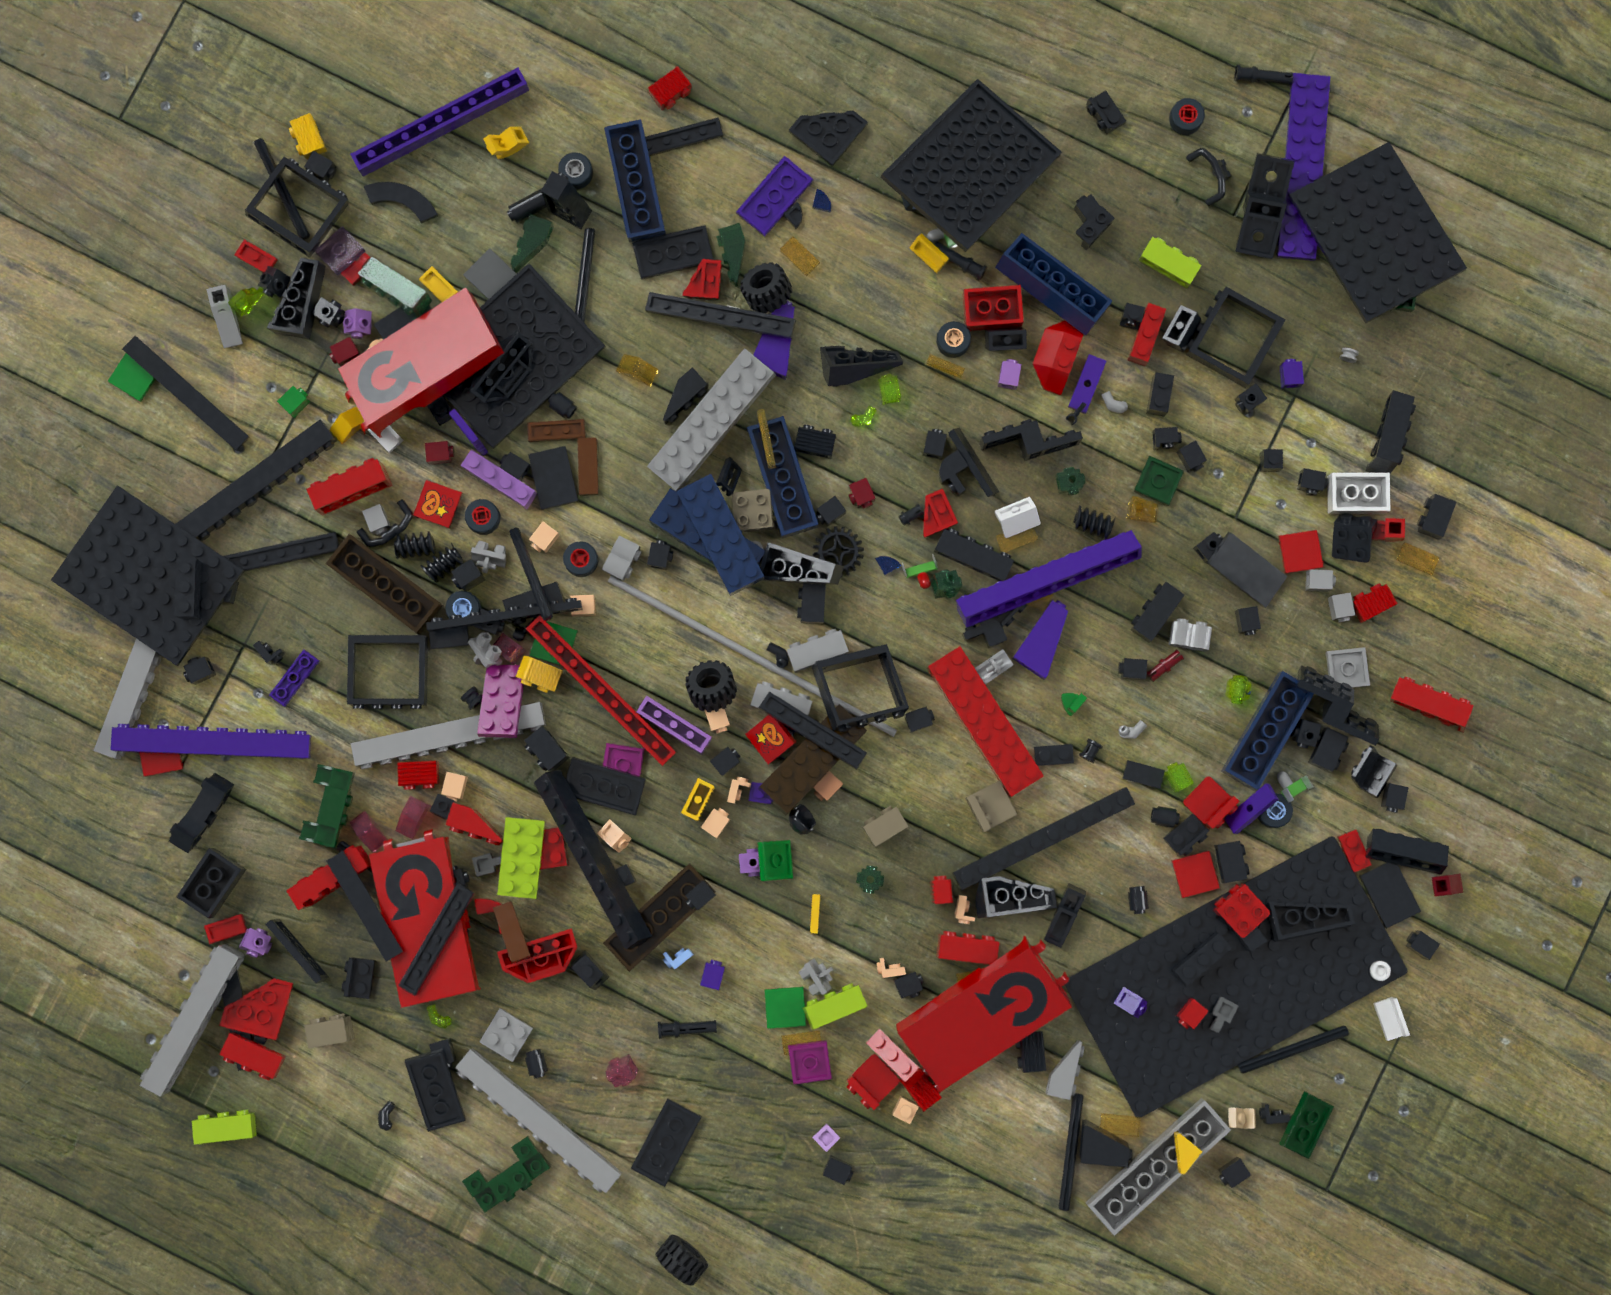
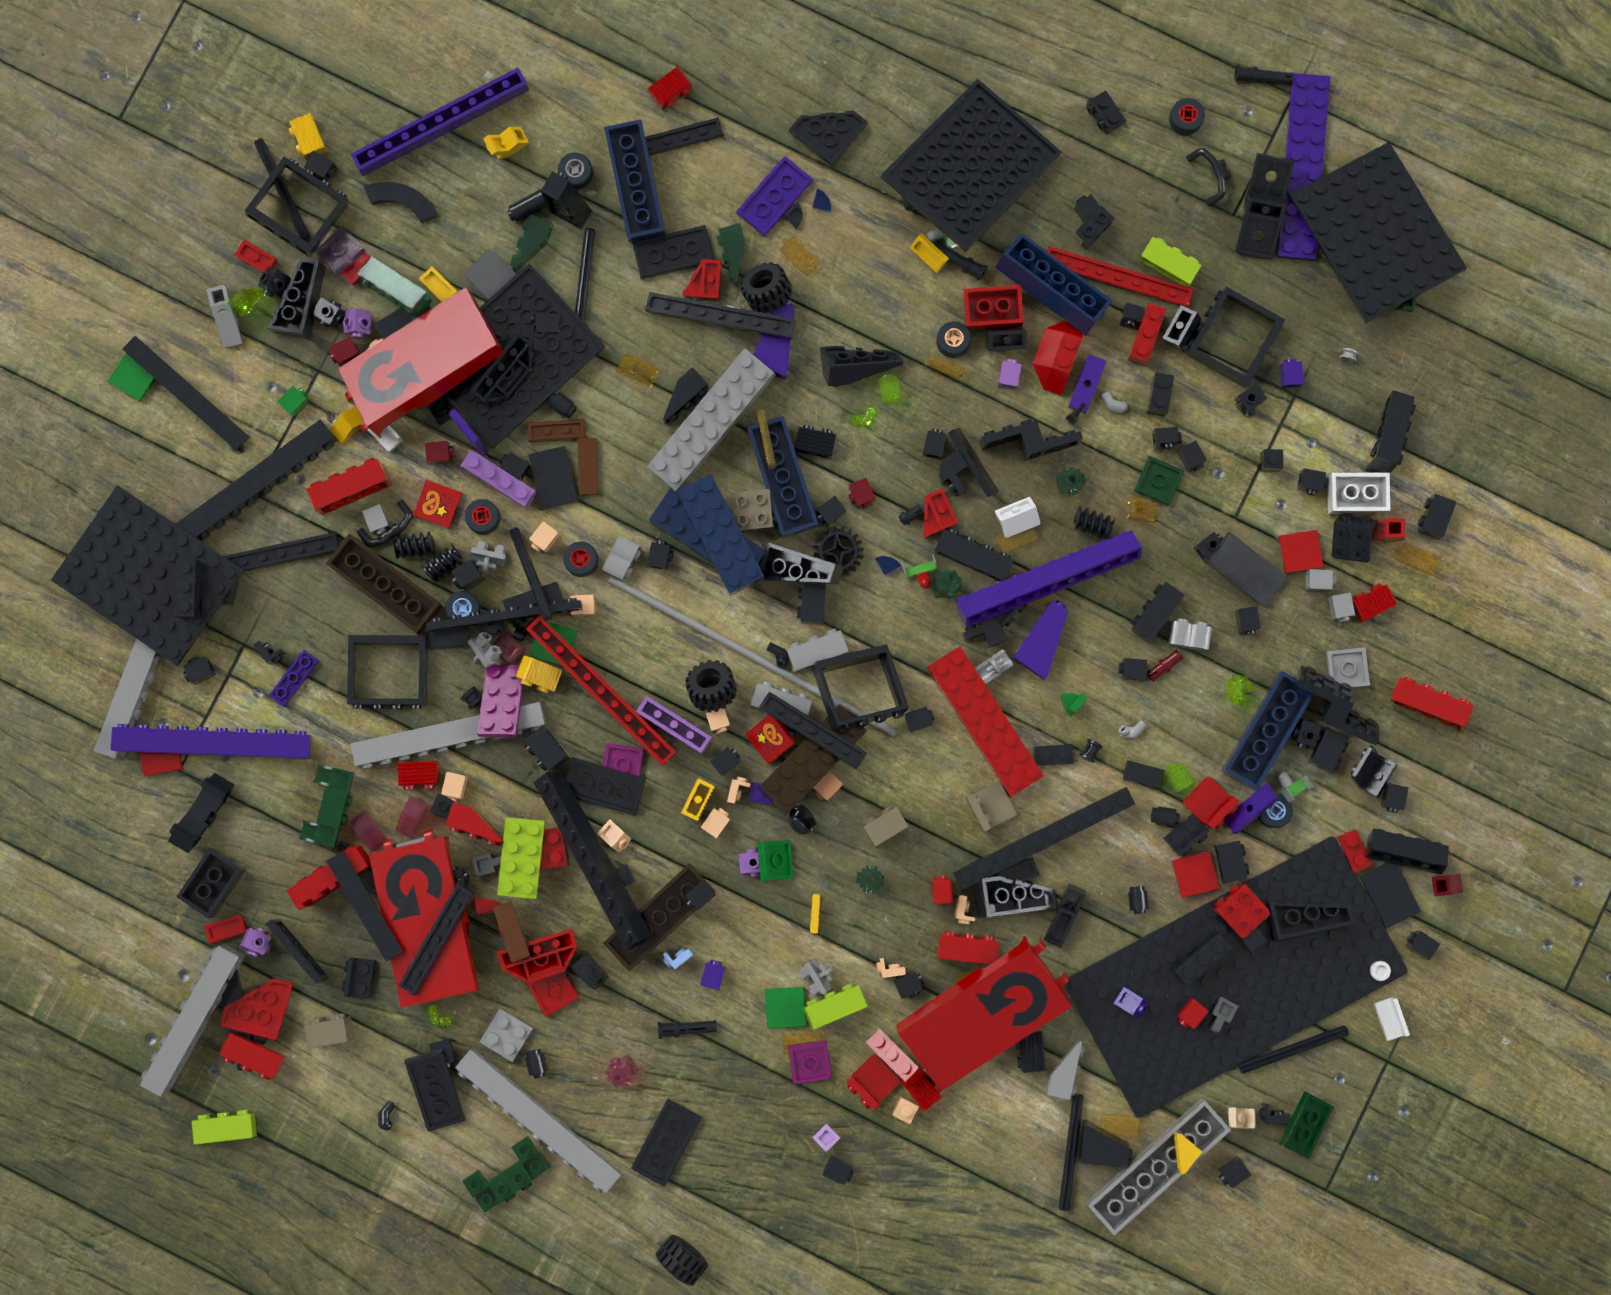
black tile [716,457,742,497] -> none
none -> red tile [526,972,580,1017]
none -> black tile [997,858,1040,882]
none -> red tile [1047,246,1194,308]

